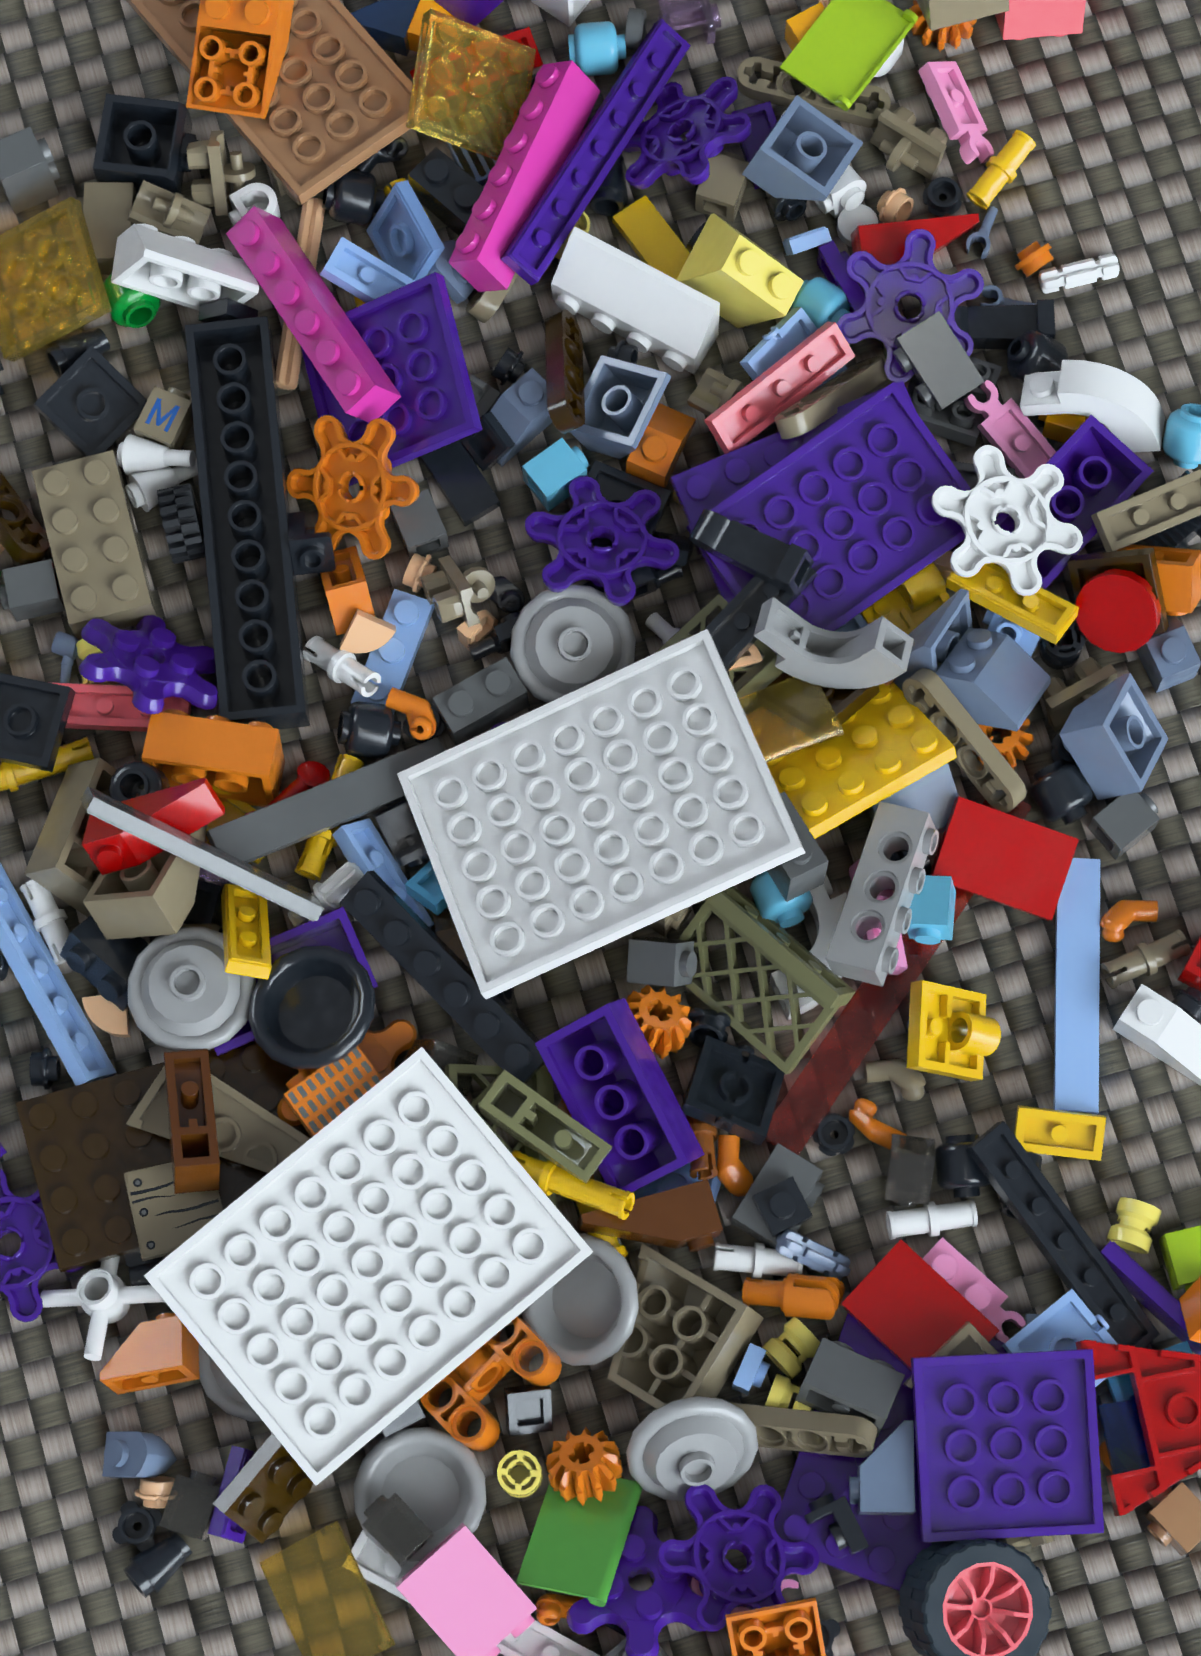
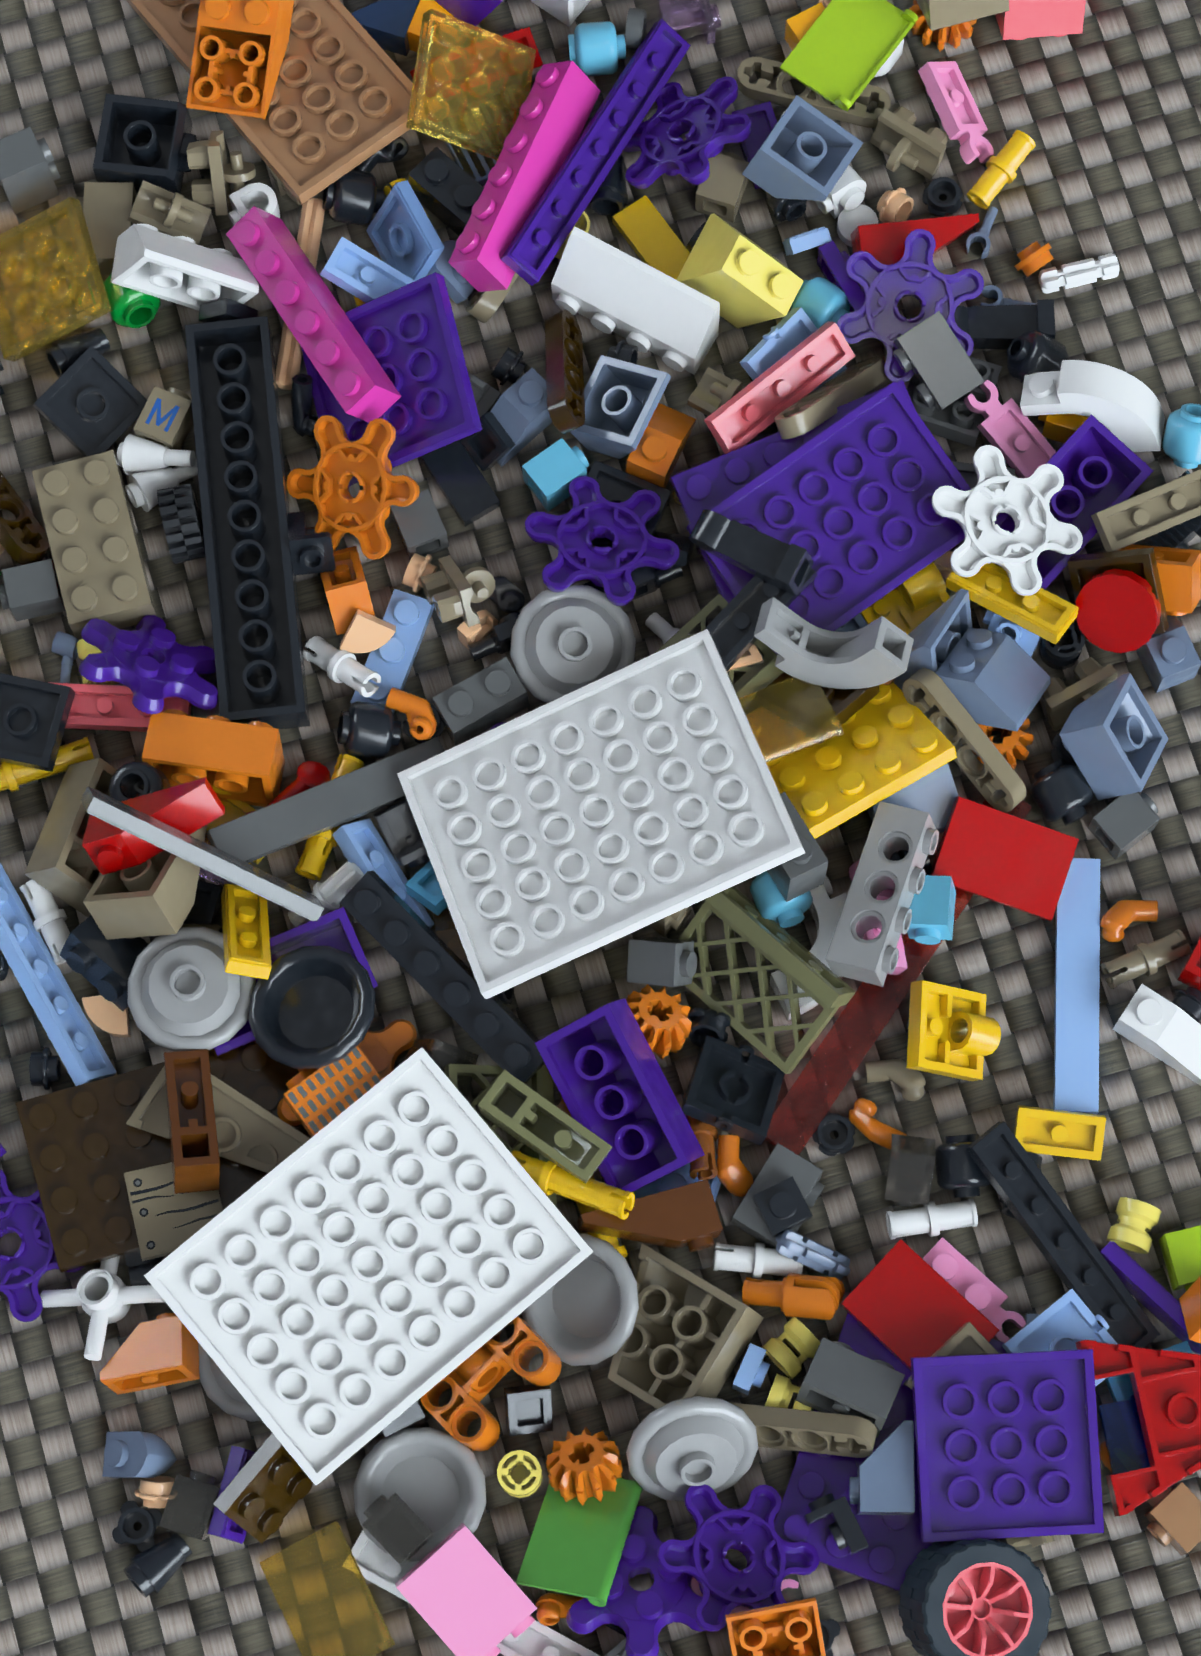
none -> black arm [291,374,318,437]

